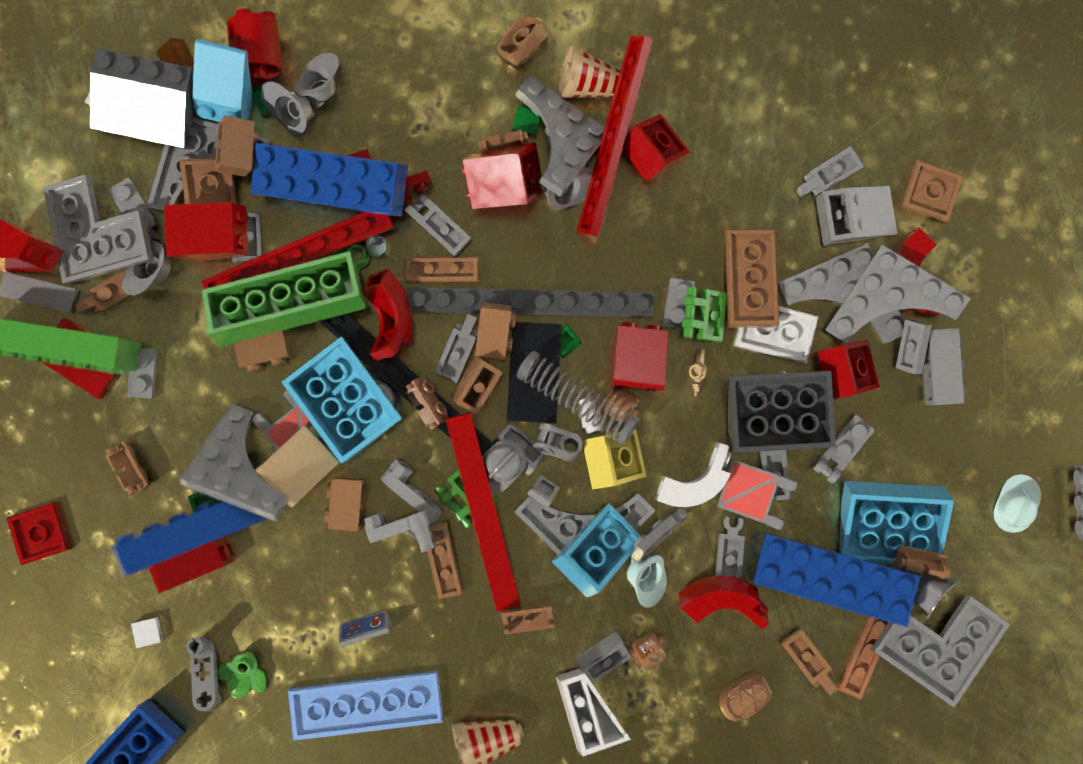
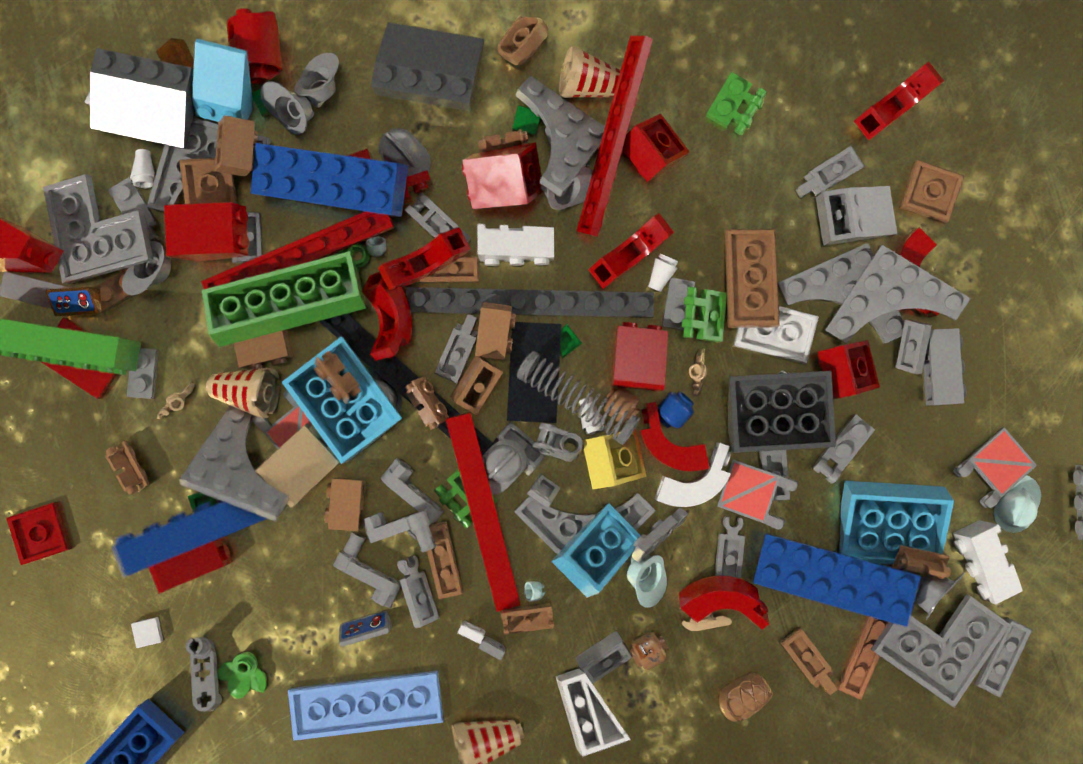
none -> slope [46,287,101,316]
none -> white cone [130,149,155,188]
none -> tan piece [157,382,195,419]
none -> tan cone [206,368,280,418]
none -> medium nougat hinge [314,351,361,404]
none -> light grey beam [333,532,401,608]
none -> dark grey slope [371,22,484,112]
none -> red arch [378,227,471,291]
none -> light grey piece [379,128,431,177]
none -> light grey plate [397,556,440,628]
none -> white tile [458,621,485,644]
none -> white wedge [477,224,554,266]
none -> light grey tile [479,636,506,660]
none -> light aqua hinge [524,581,545,602]
none -> red arch [588,213,674,289]
none -> red arch [639,402,710,471]
none -> white cone [648,253,678,292]
none -> blue head [657,391,694,428]
none -> tan piece [682,613,732,631]
none -> bright green plate [706,72,767,135]
none -> red arch [854,62,944,140]
none -> flag [953,427,1037,508]
none -> white wedge [953,520,1023,604]
none -> light grey tile [975,617,1032,697]

